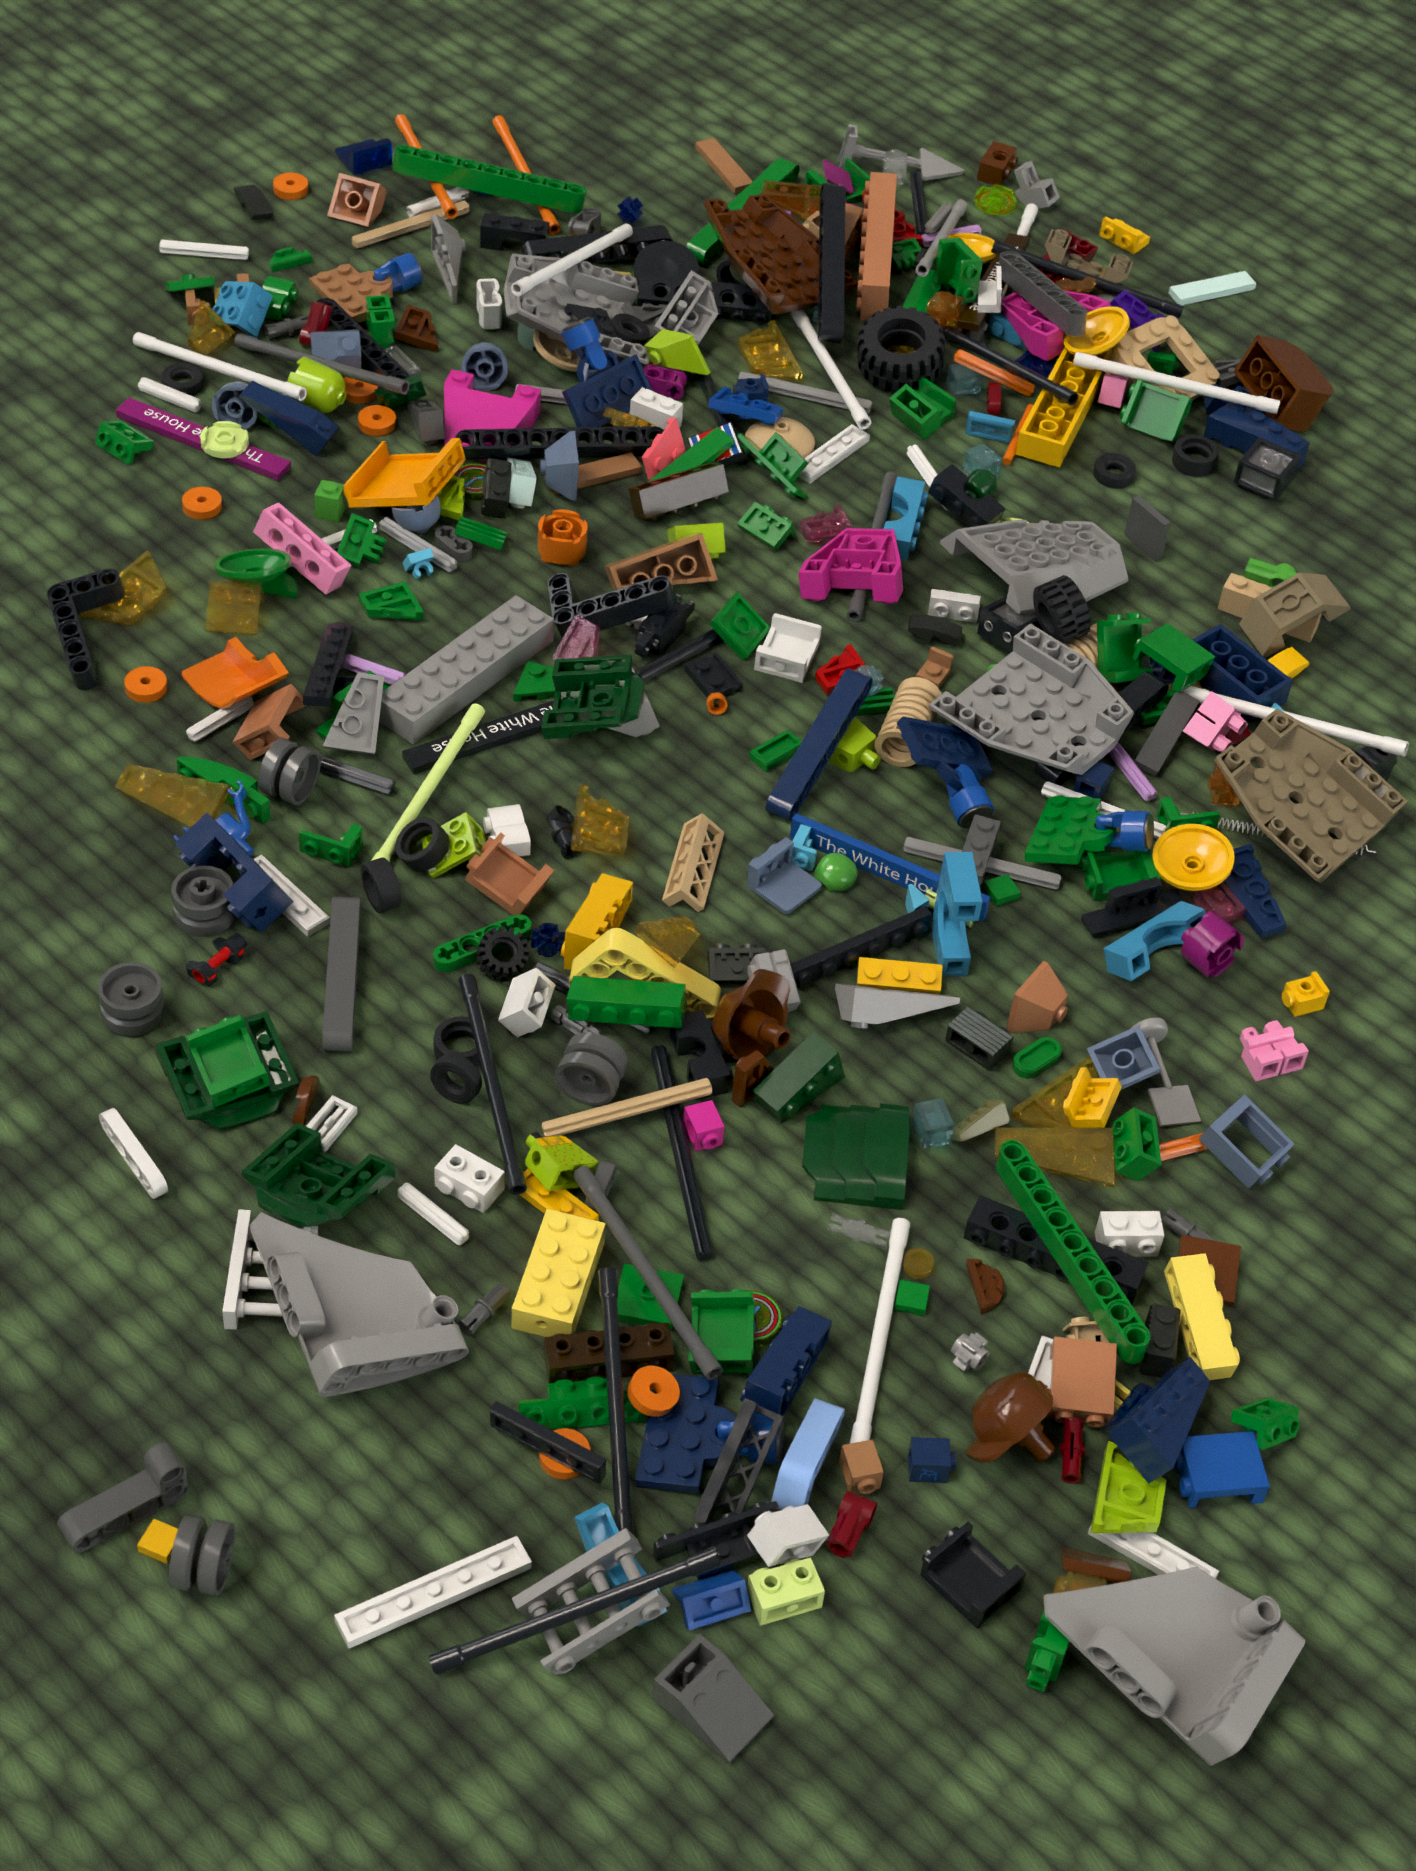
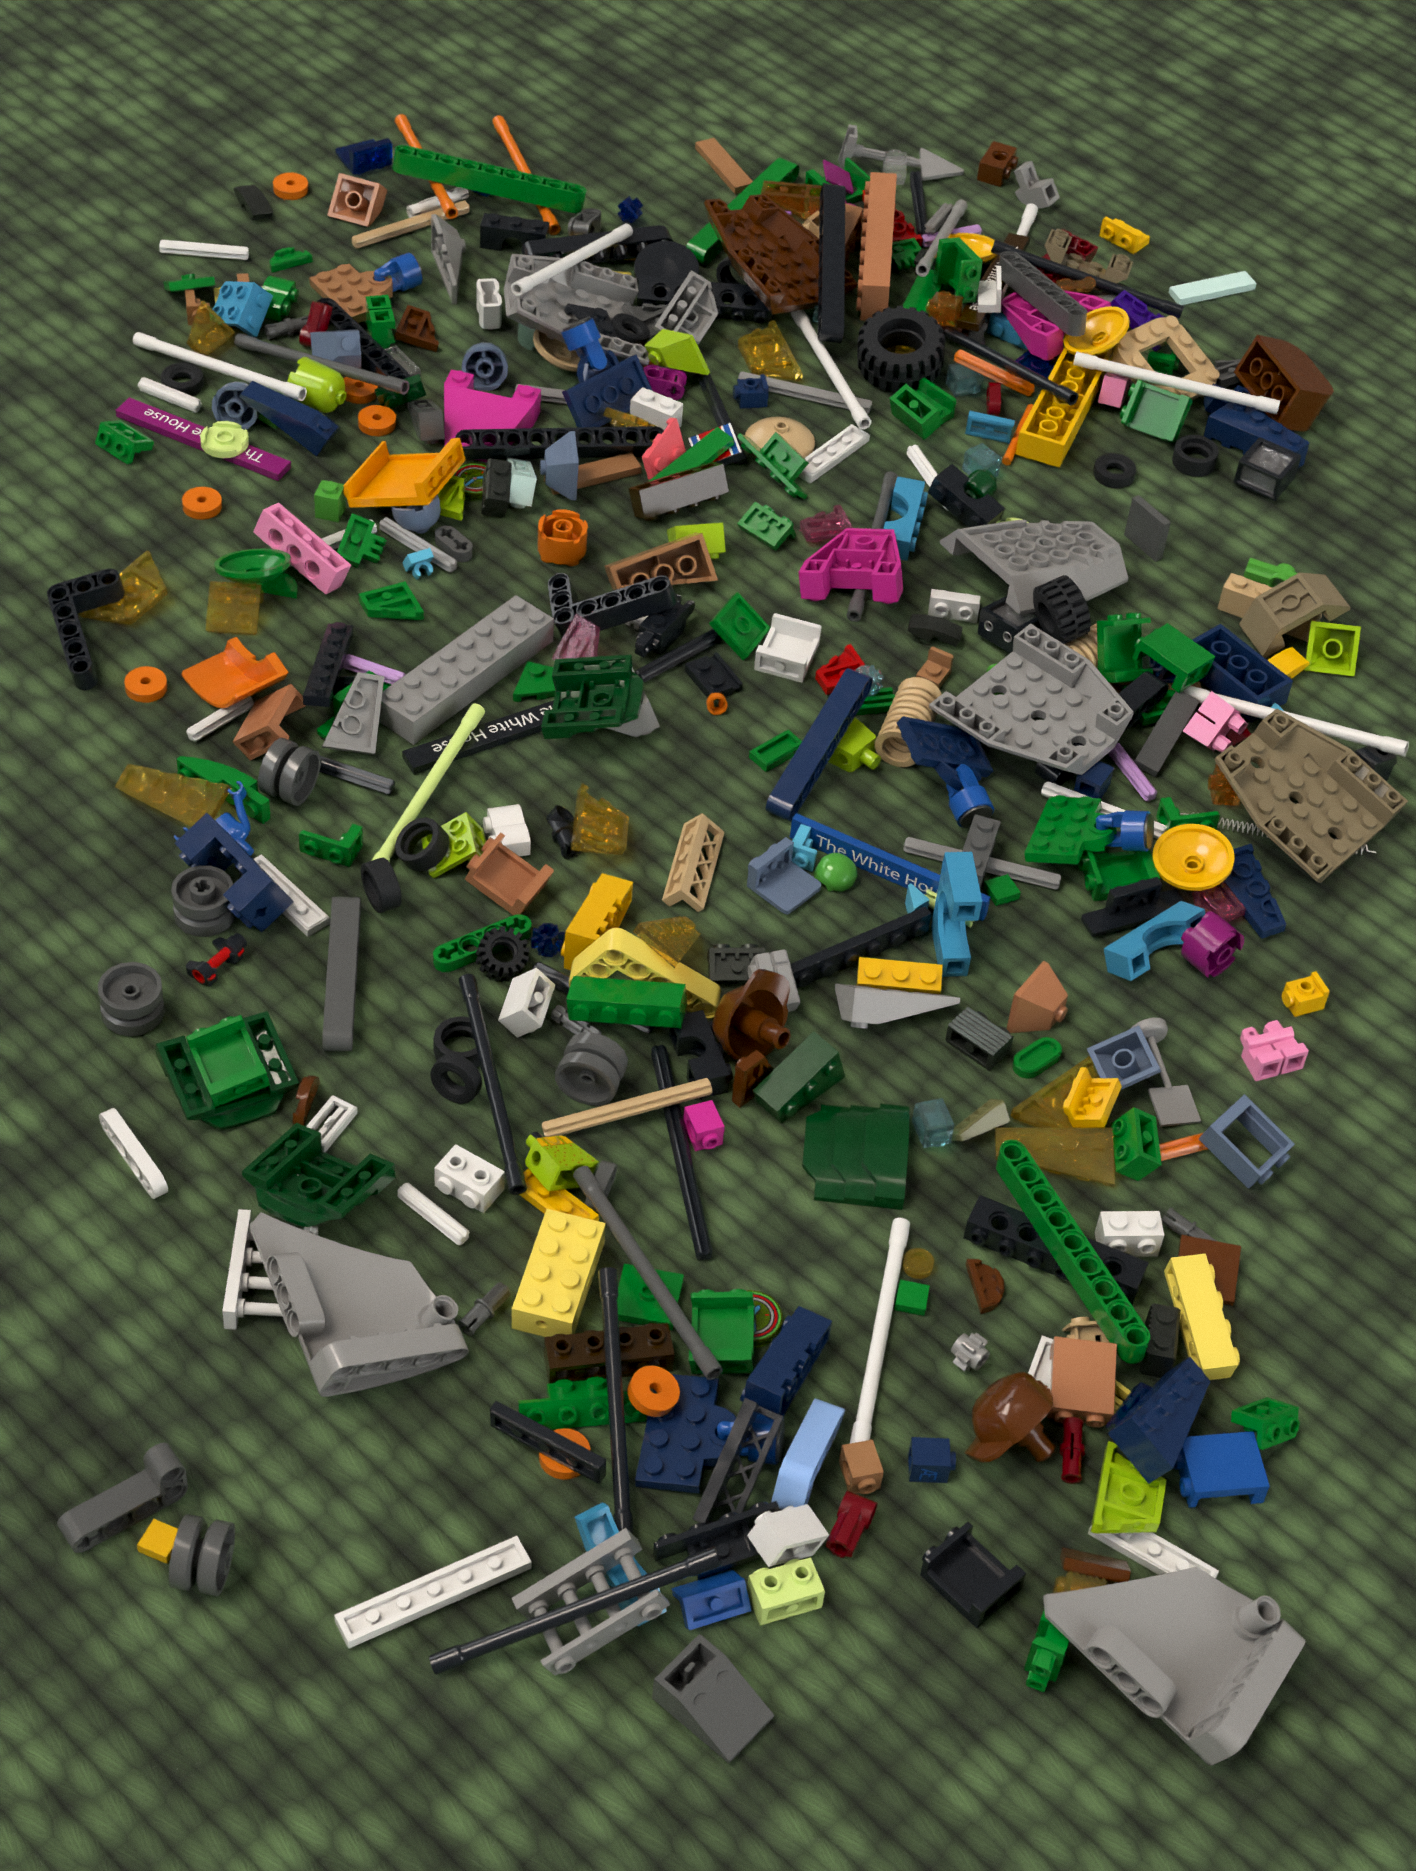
green tile [454,516,507,550] -> none
blue wing [708,386,783,425] -> none
clear pin [828,1212,891,1249] -> none
clear neon green tile [974,184,1017,215] -> none
none -> lime slope [1304,621,1361,677]

